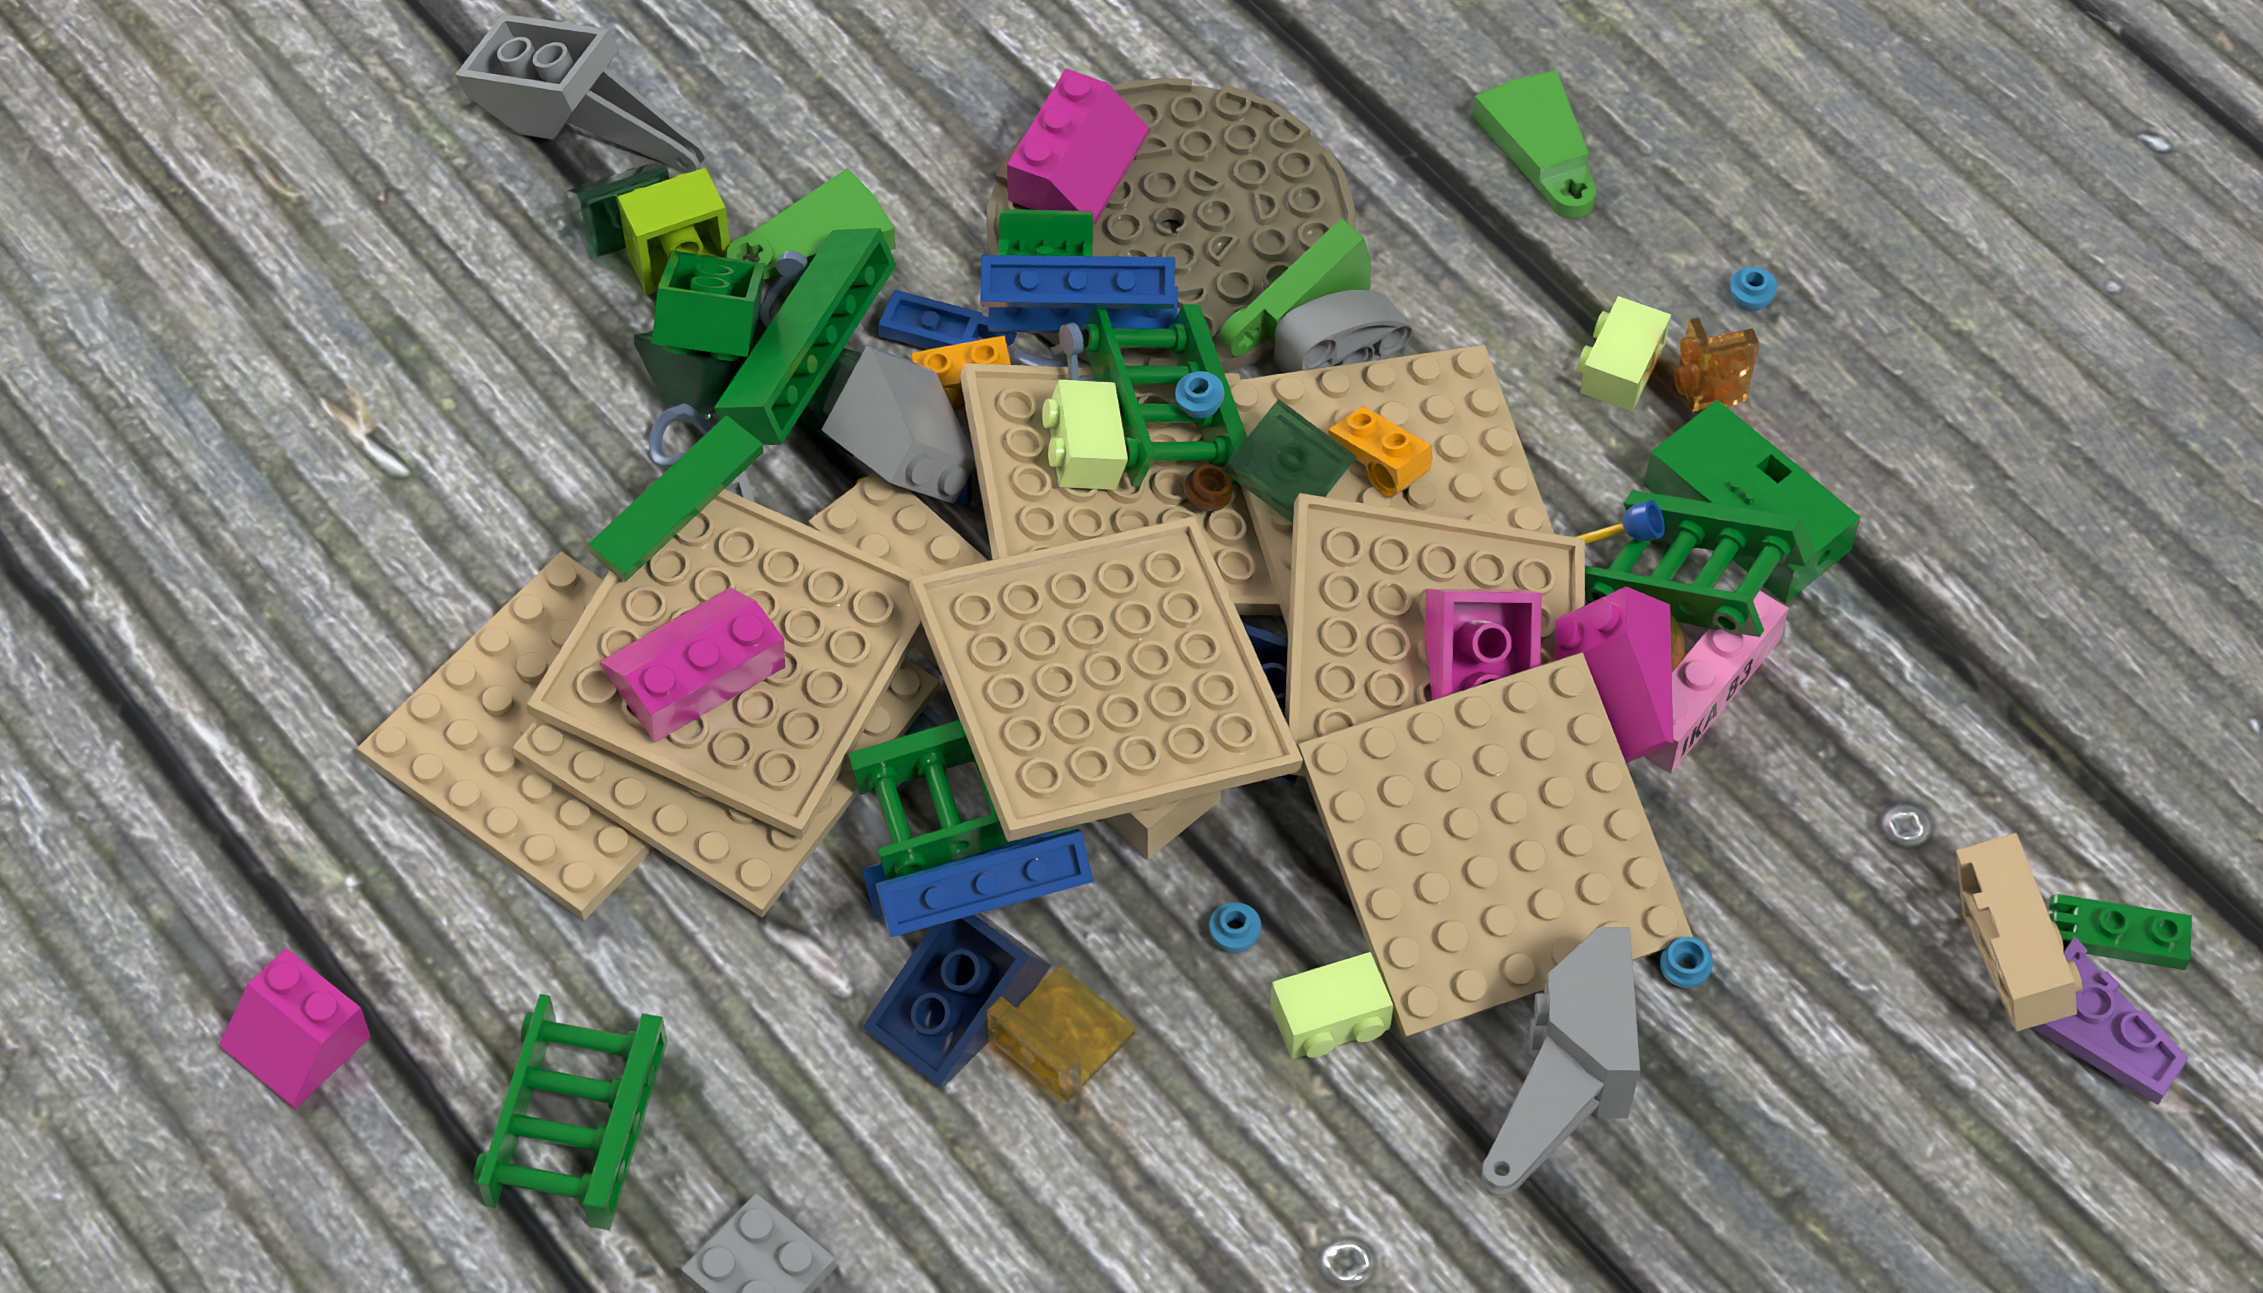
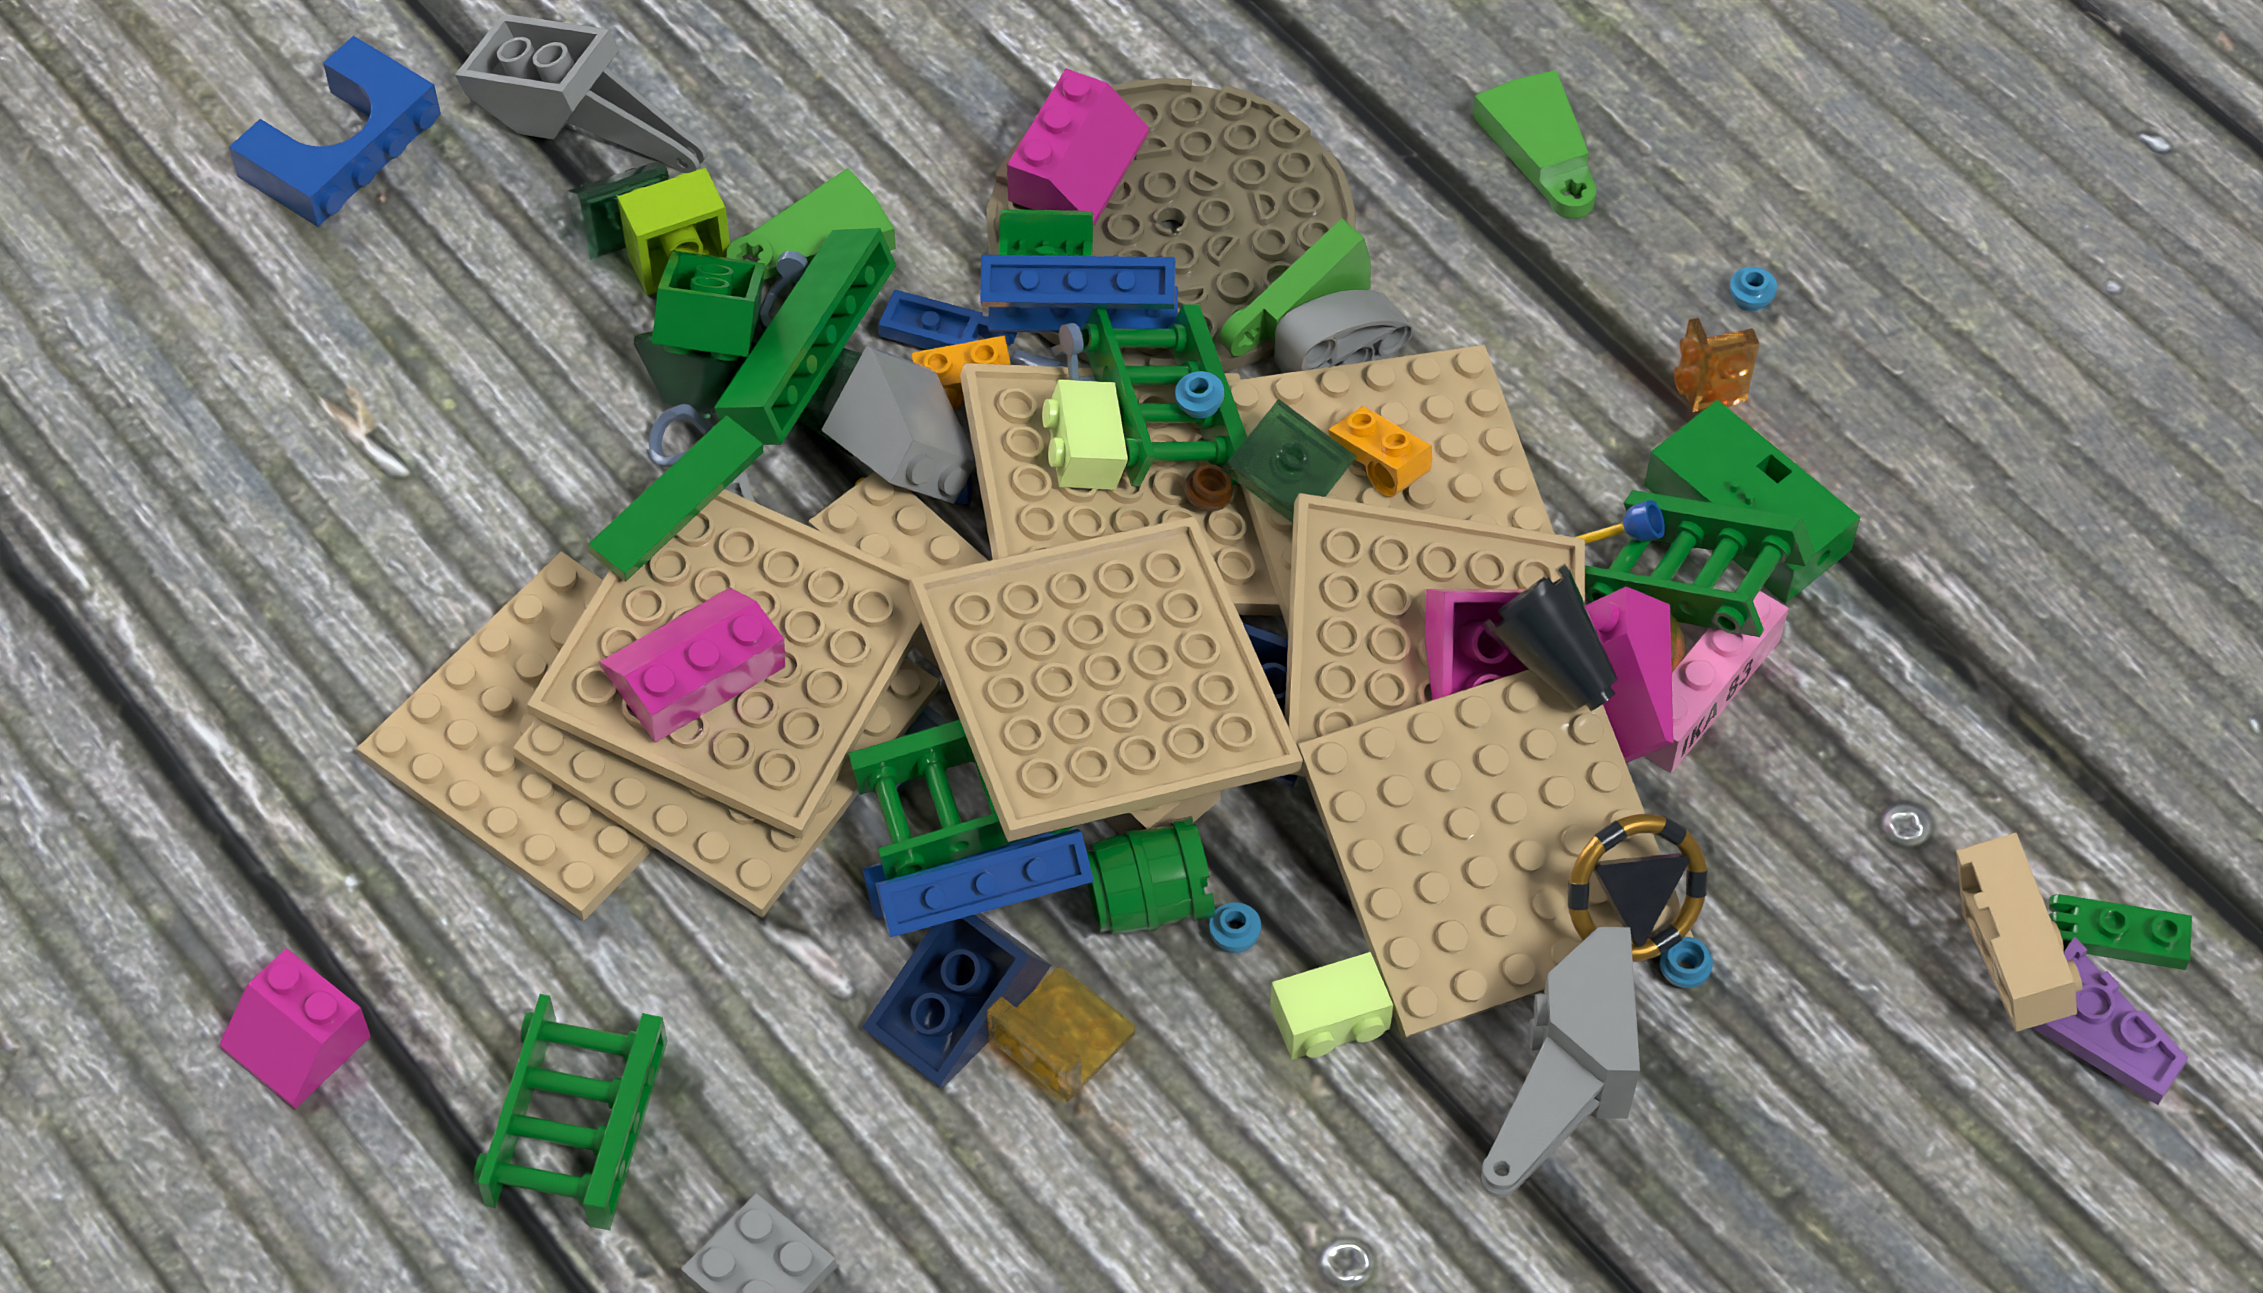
yellowish green brick [1576,296,1671,412] -> none
none -> blue arch [229,36,441,227]
none -> green piece [1086,816,1215,935]
none -> black cone [1481,563,1618,711]
none -> piece [1568,814,1708,962]

